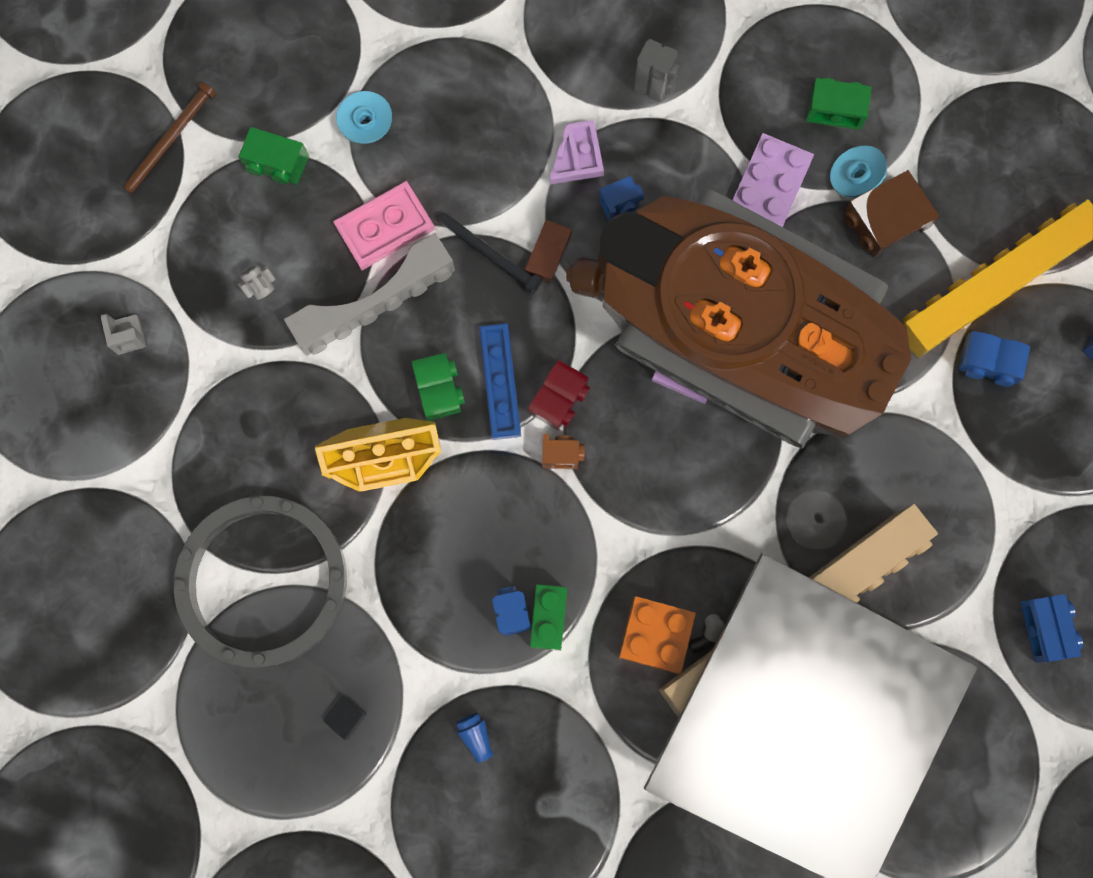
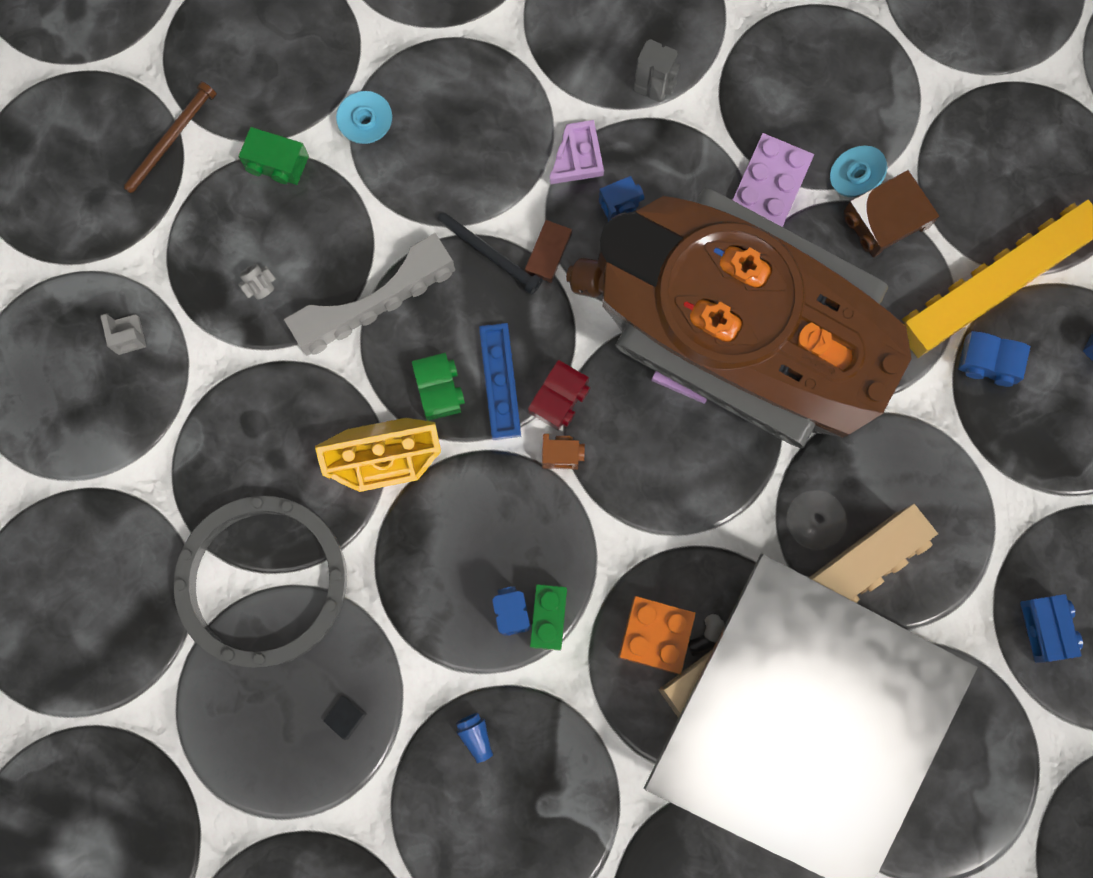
bright pink tile [333,181,435,270] -> none
green brick [806,78,872,130] -> none

